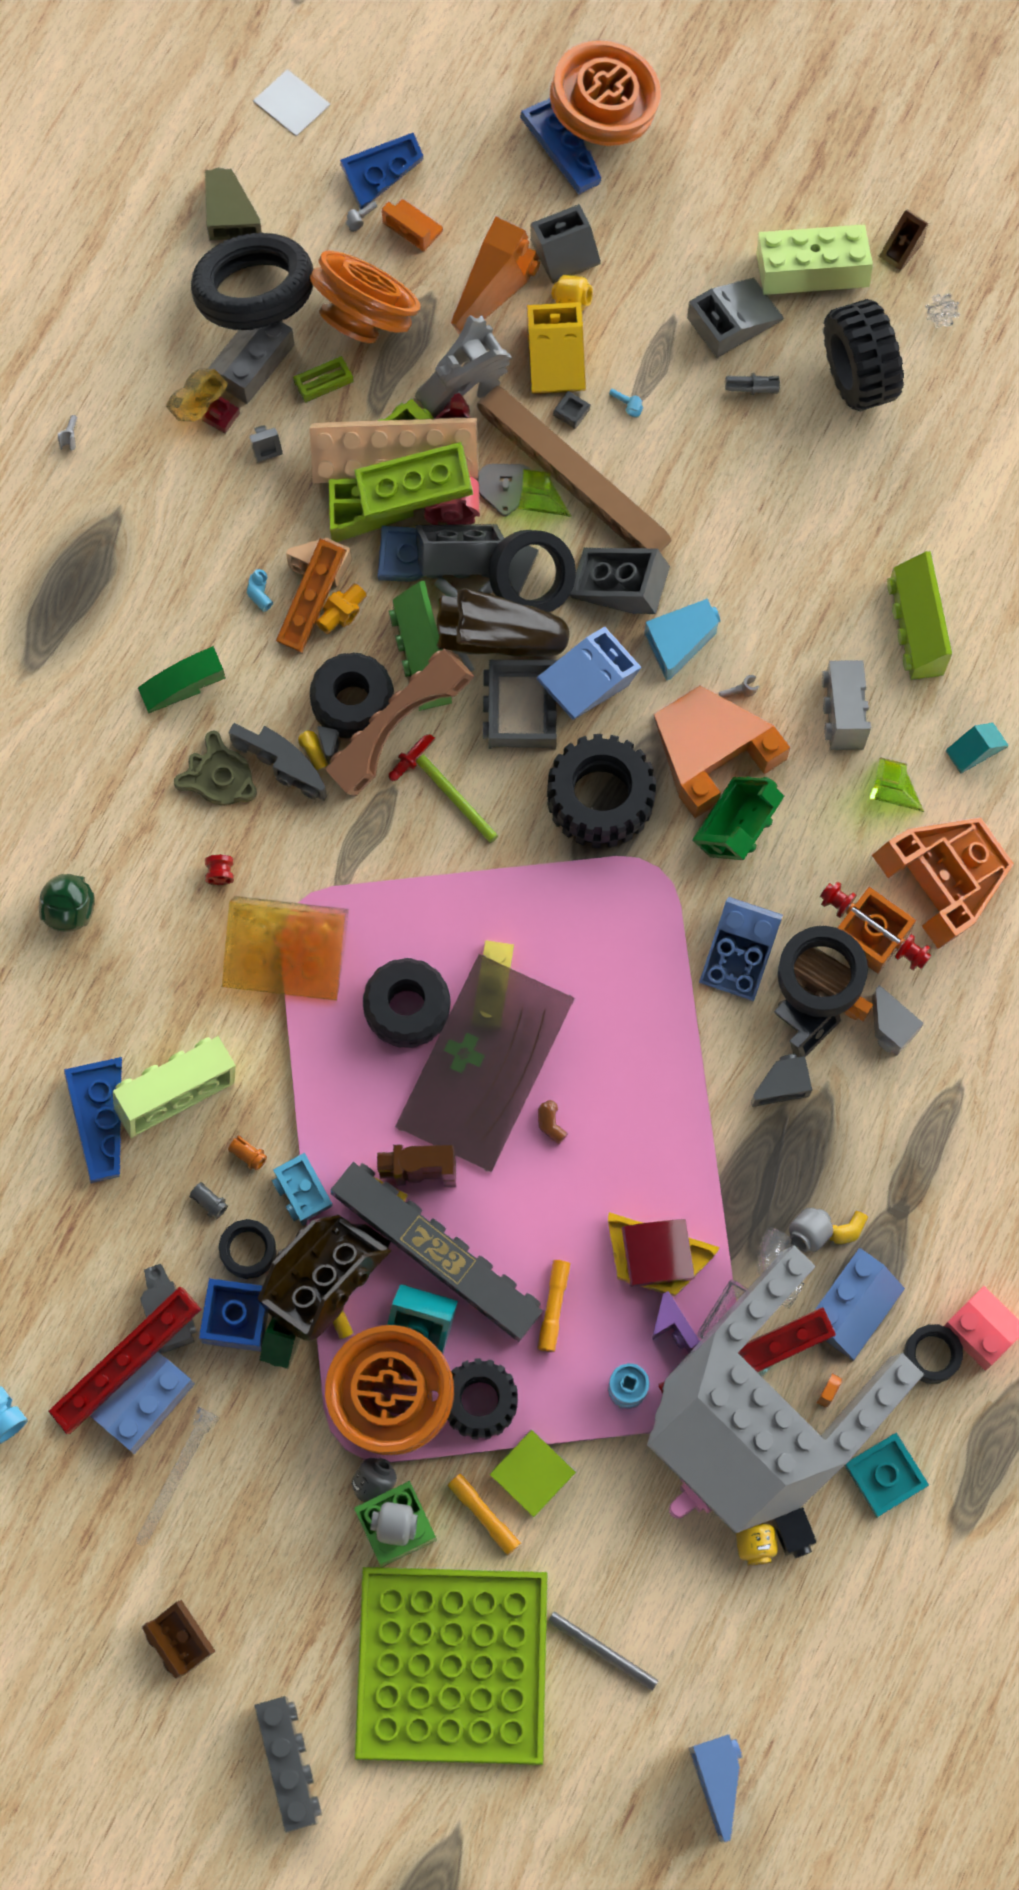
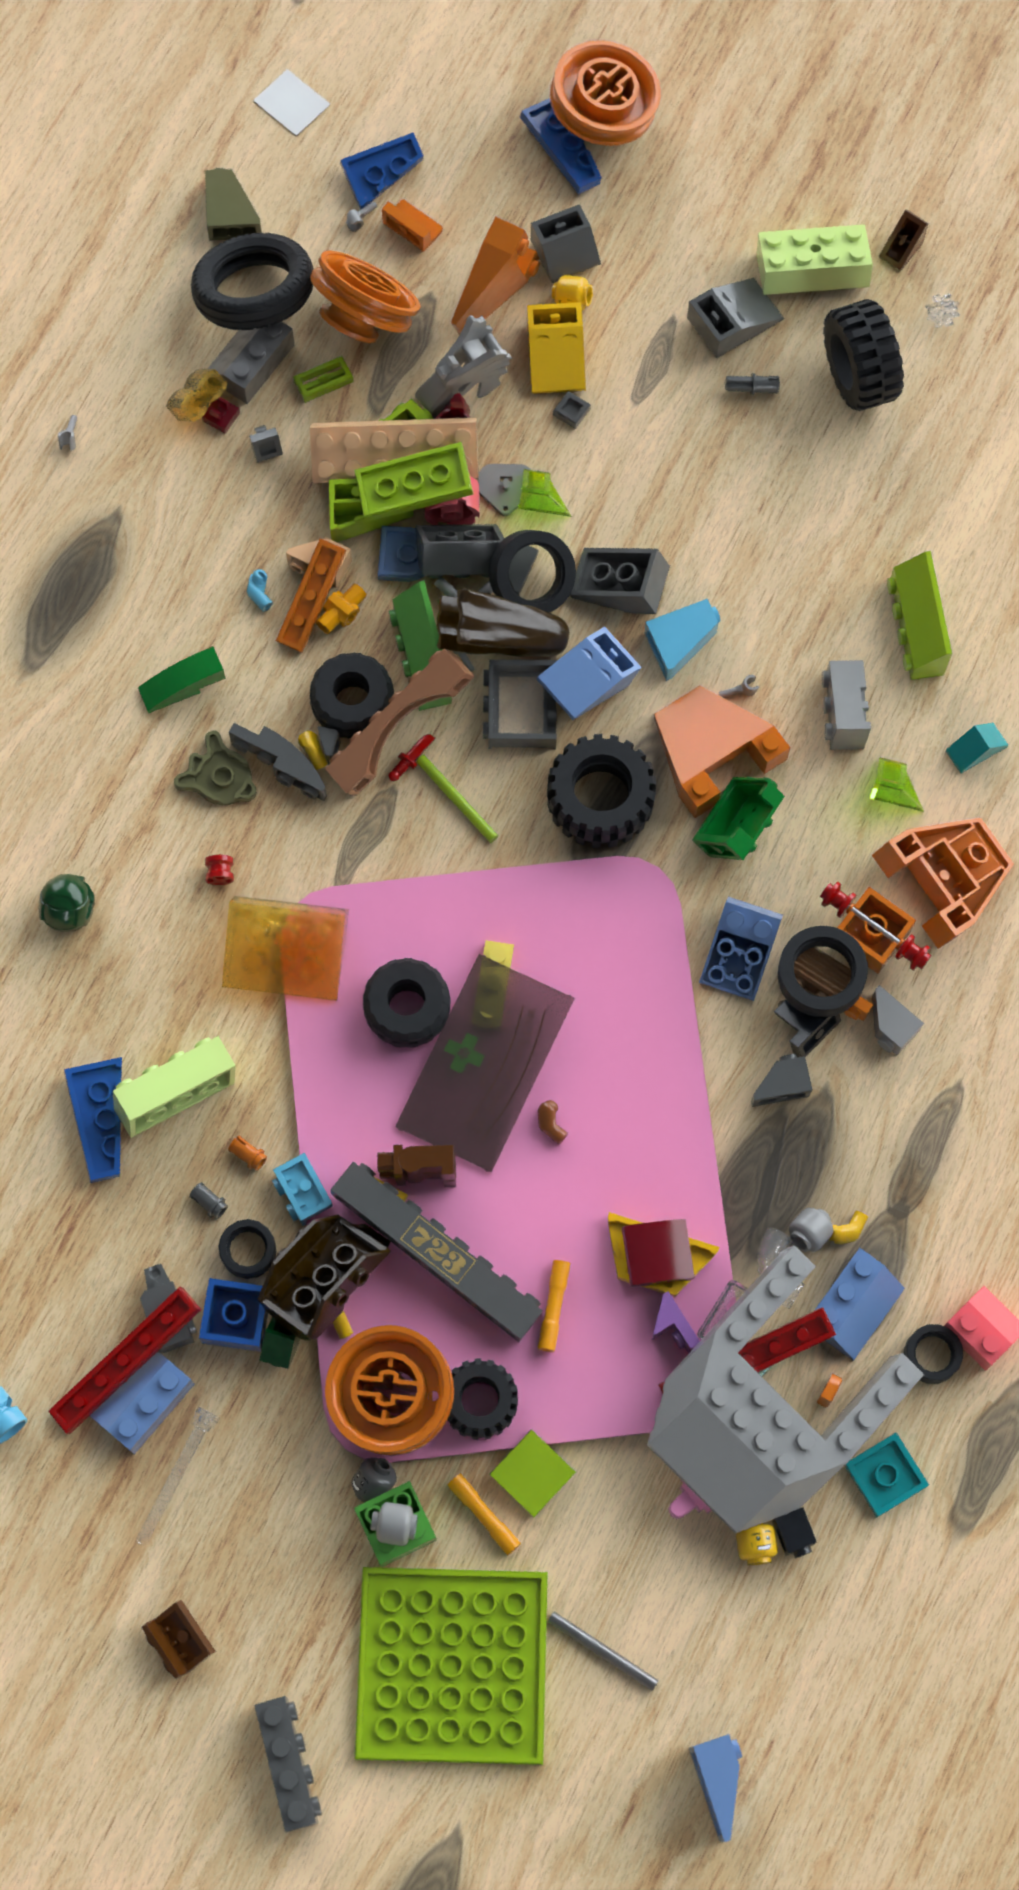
teal slope [387,1284,458,1354] -> none
medium nougat beam [477,385,671,552] -> none
medium azure wheel [608,1363,649,1409] -> none
medium azure hand [609,388,643,417] -> none

